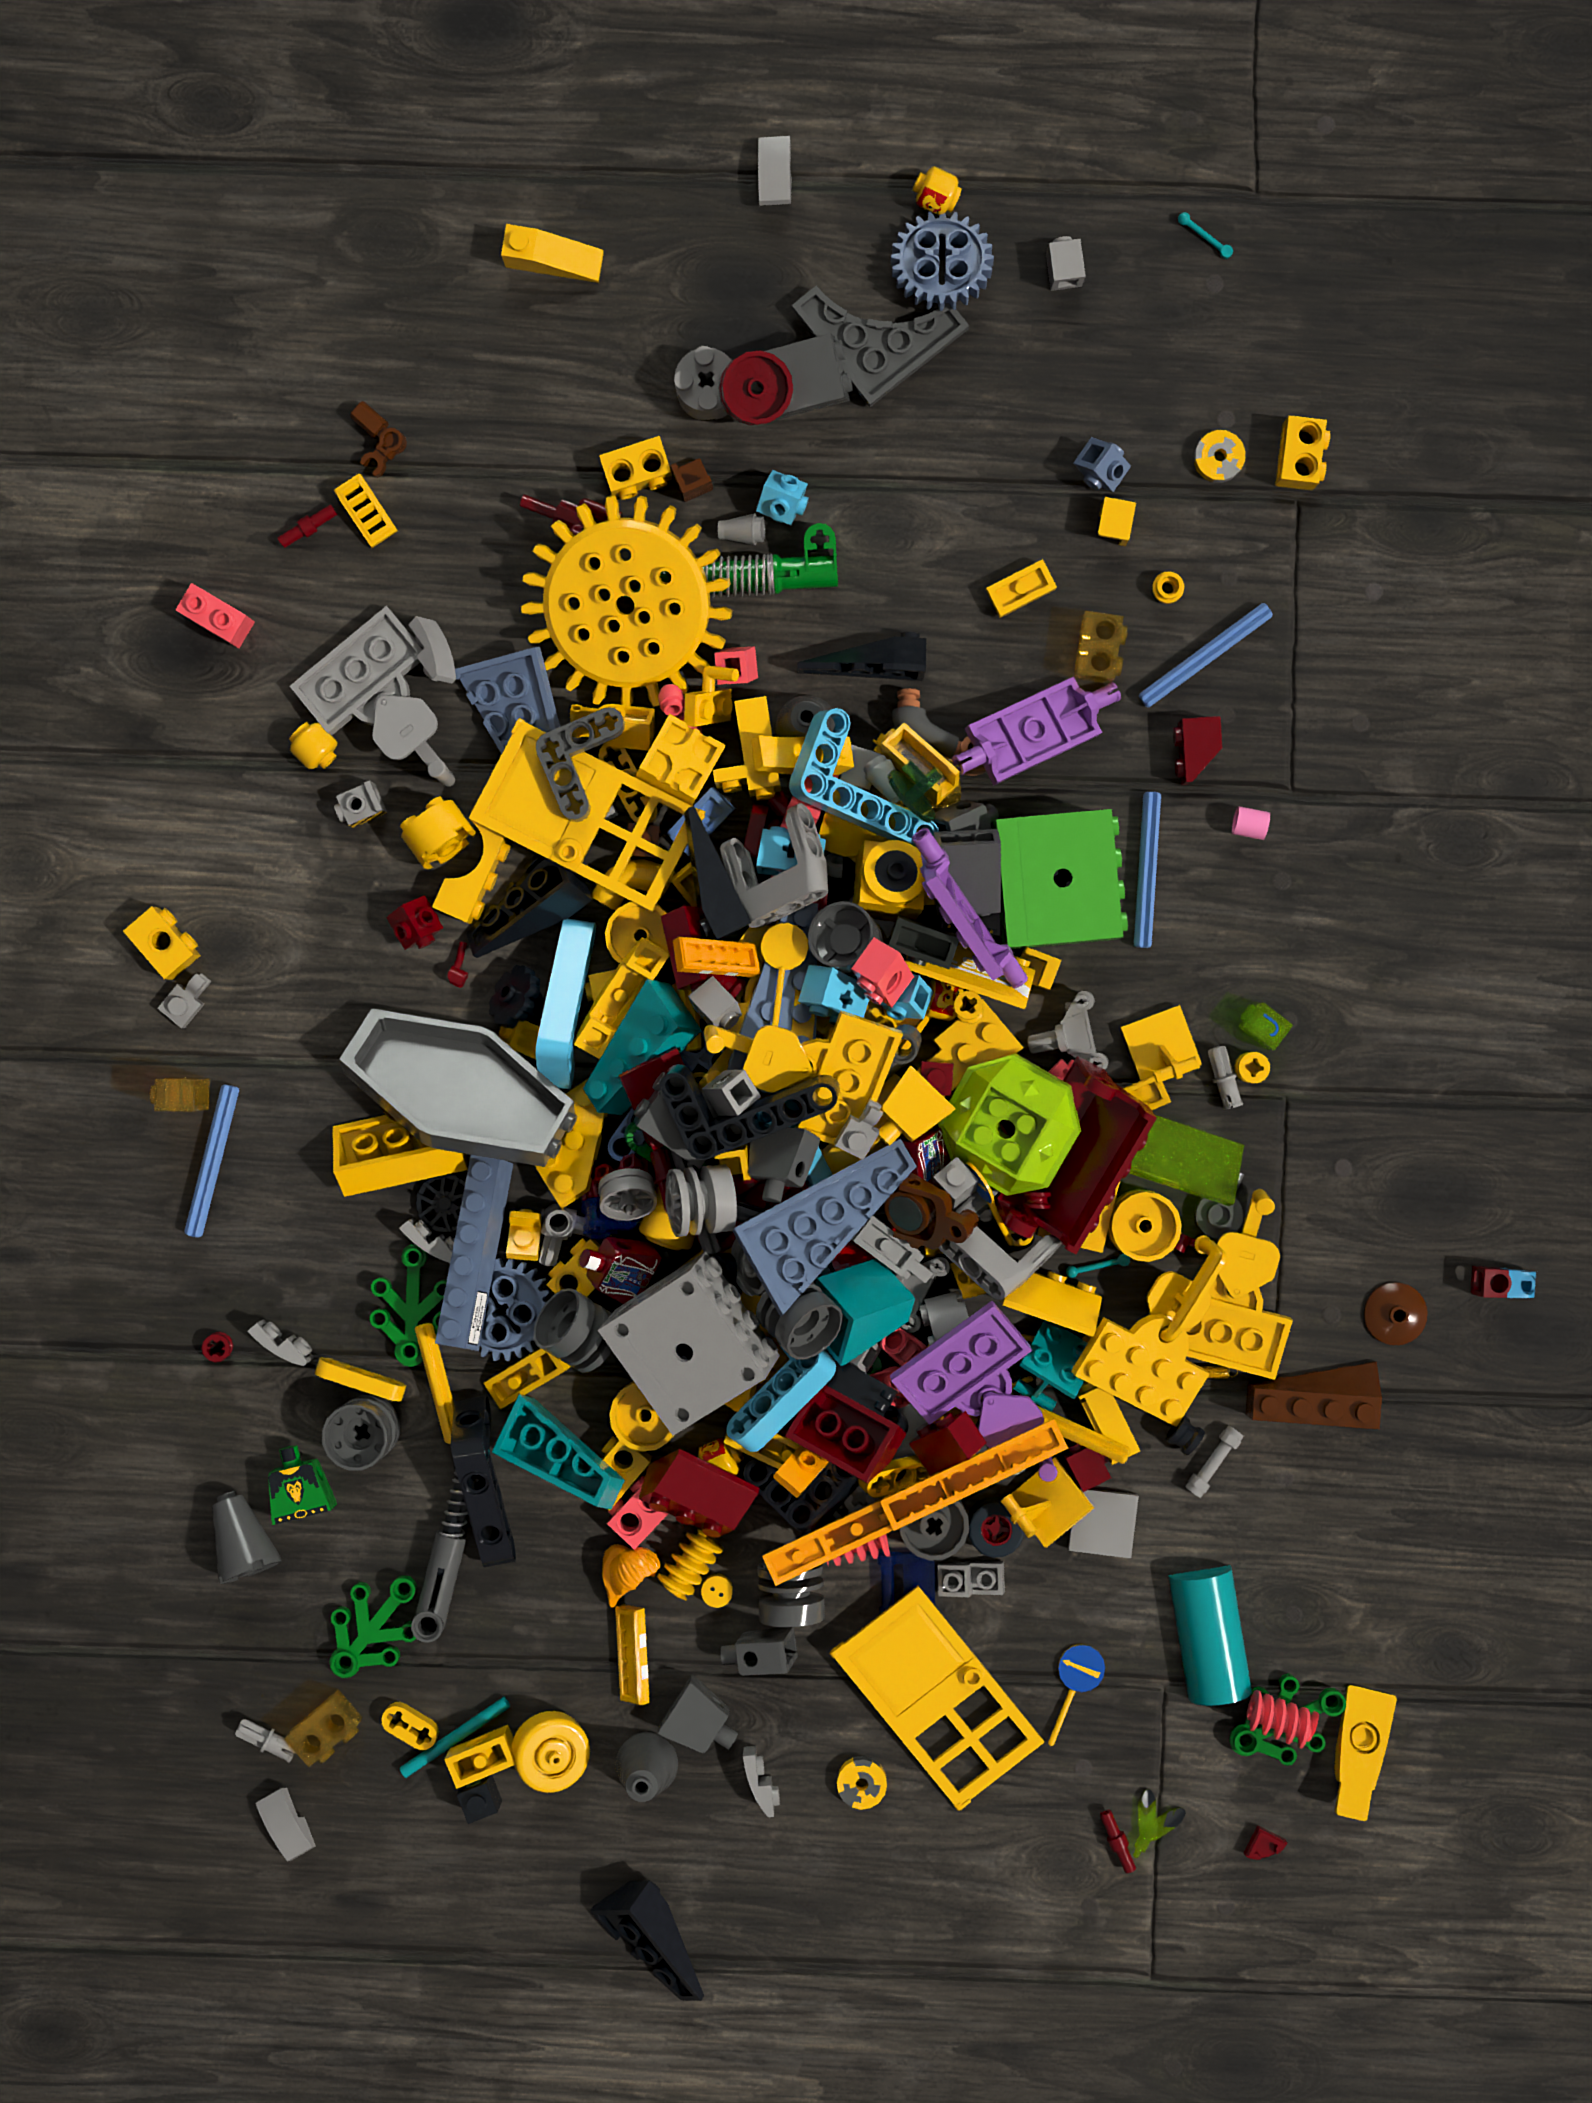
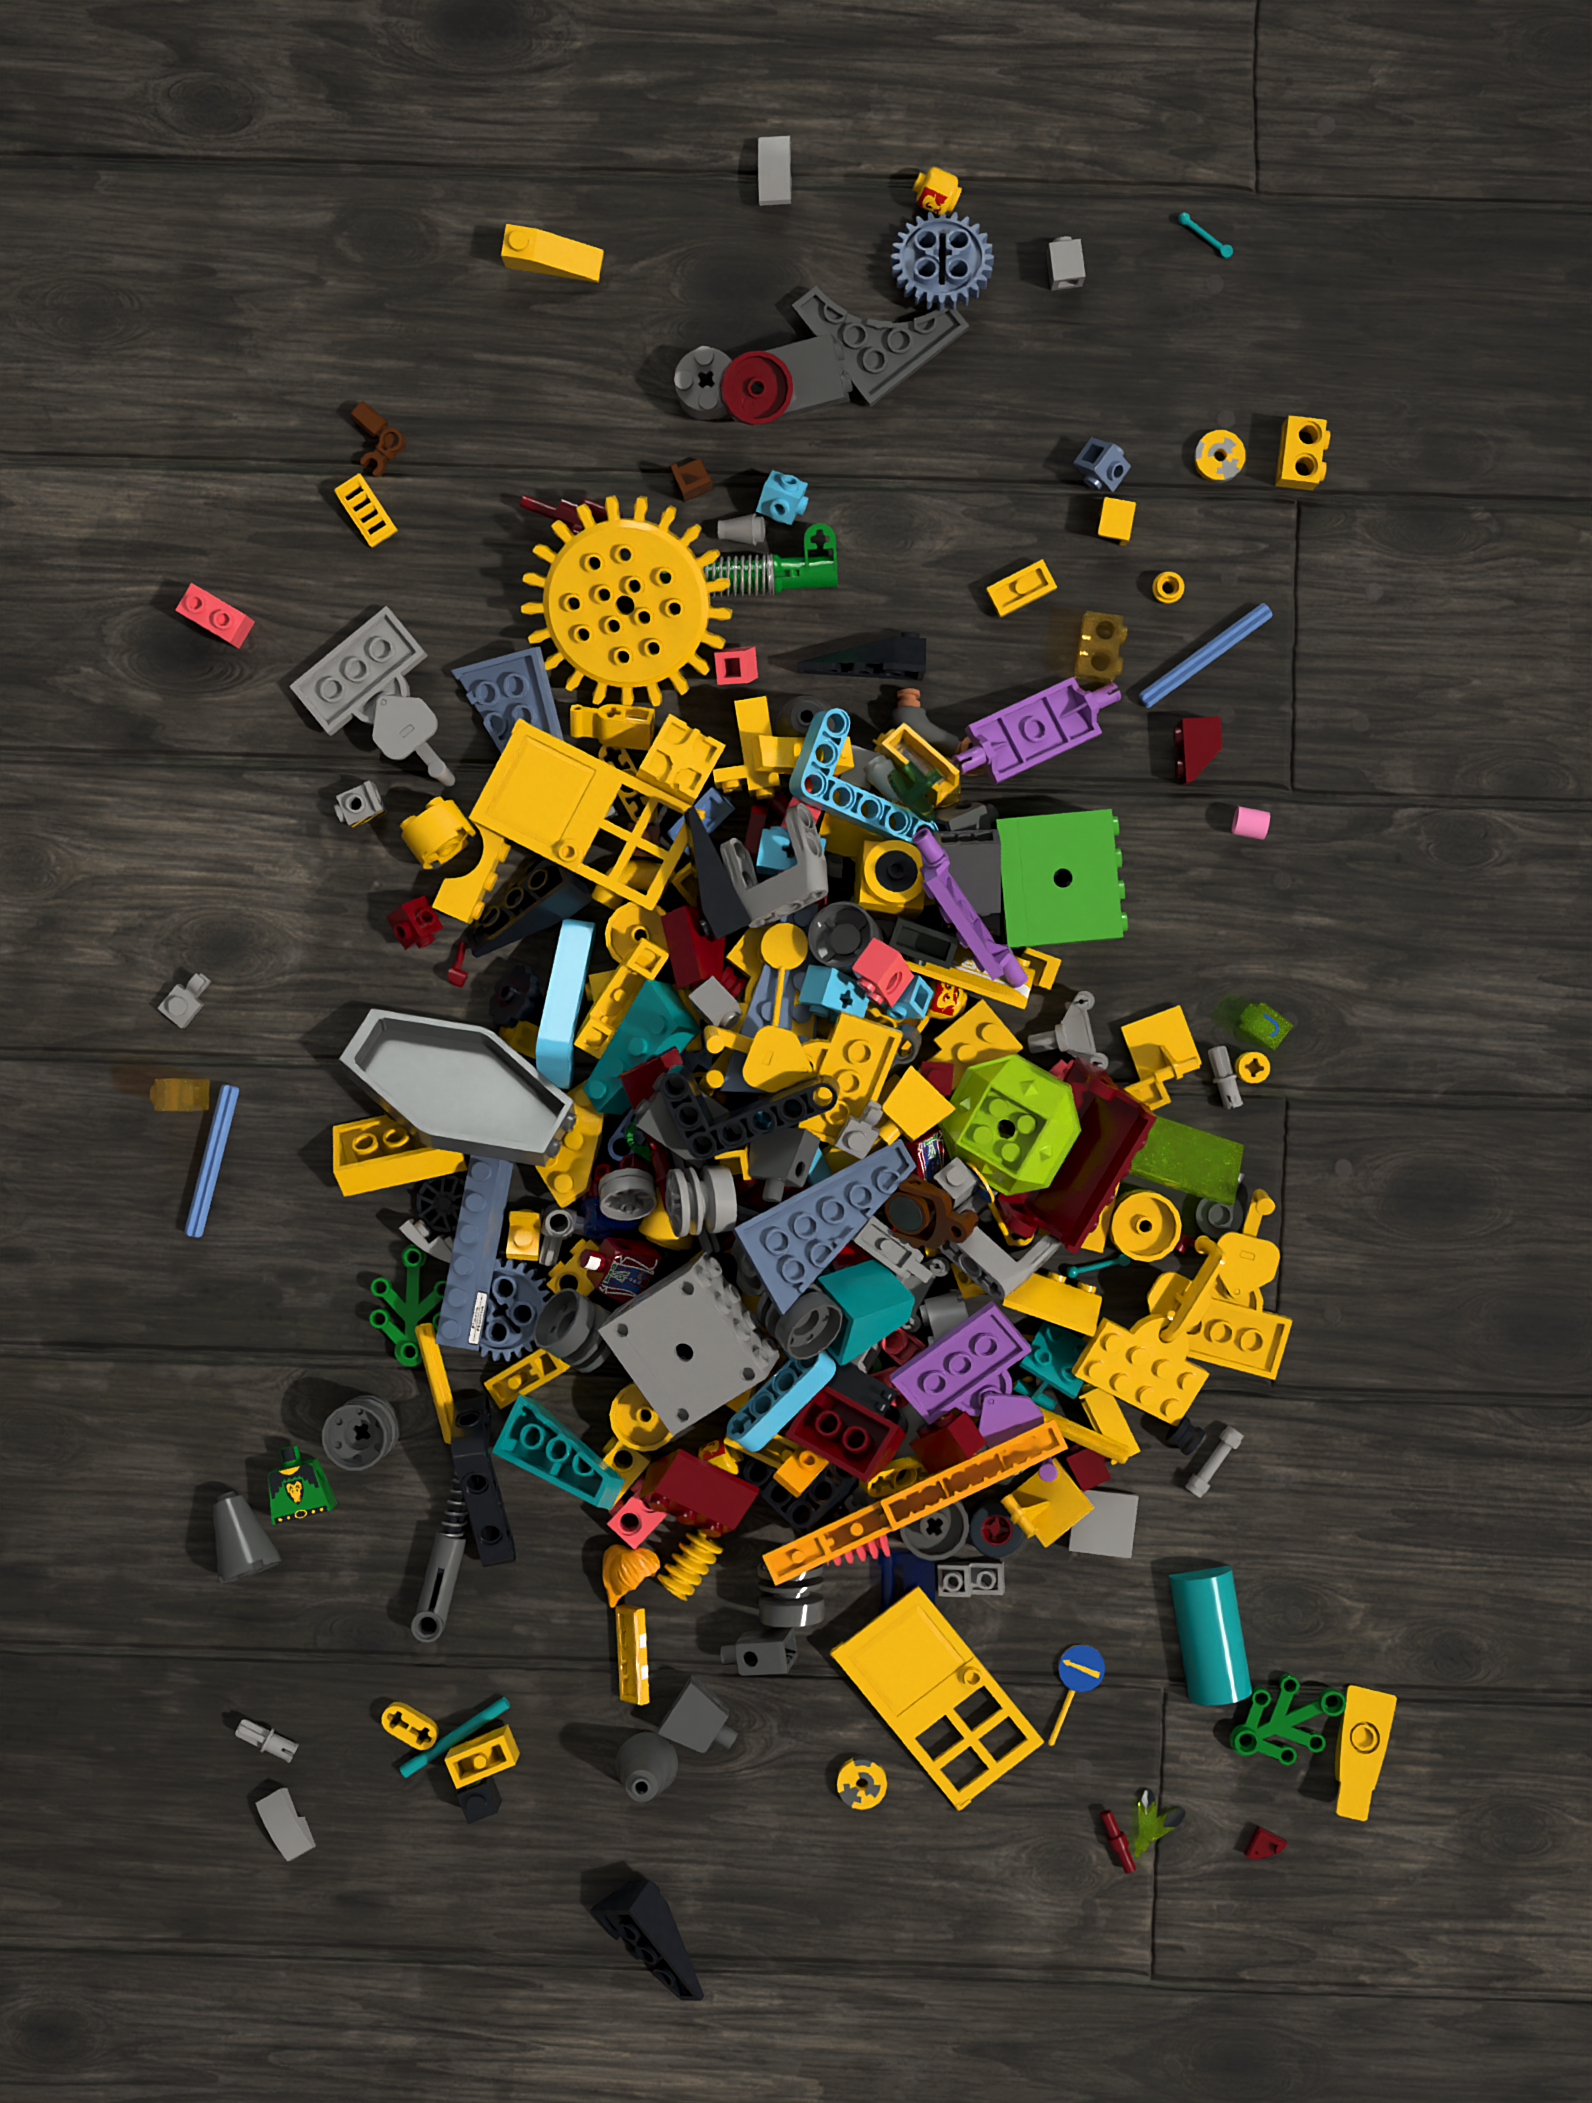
yellow brick [123,906,201,980] -> none
dark red bush [202,1332,233,1362] -> none
light grey slope [248,1319,314,1366] -> none
dark red bar [277,504,337,548] -> none
clear yellow brick [284,1689,363,1767] -> none
yellow head [289,722,337,769] -> none
yellow beam [315,1357,407,1402] -> none
green plant [329,1575,417,1678] -> none
light grey slope [409,616,456,684] -> none
yellow wheel [512,1711,590,1793] -> none
dark grey beam [536,707,625,822] -> none
yellow brick [599,436,673,500] -> none
coral plate [658,684,703,734] -> none
light orange plate [673,937,761,977] -> none
yellow plate [684,666,739,727] -> none
yellow tile [701,1574,733,1608] -> none
light grey brick [702,1070,761,1116] -> none
light grey slope [743,1746,780,1817] -> none
yellow bush [954,991,984,1024] -> none
dark red bush [1022,1191,1051,1209] -> none
medium blue axle [1134,792,1161,948] -> none
yellow piece [1200,1366,1238,1379] -> none
reddish brown wedge [1245,1361,1382,1430] -> none
coral piece [1247,1690,1319,1749] -> none
reddish brown dish [1364,1282,1427,1345] -> none
dark red leg [1471,1266,1536,1298] -> none

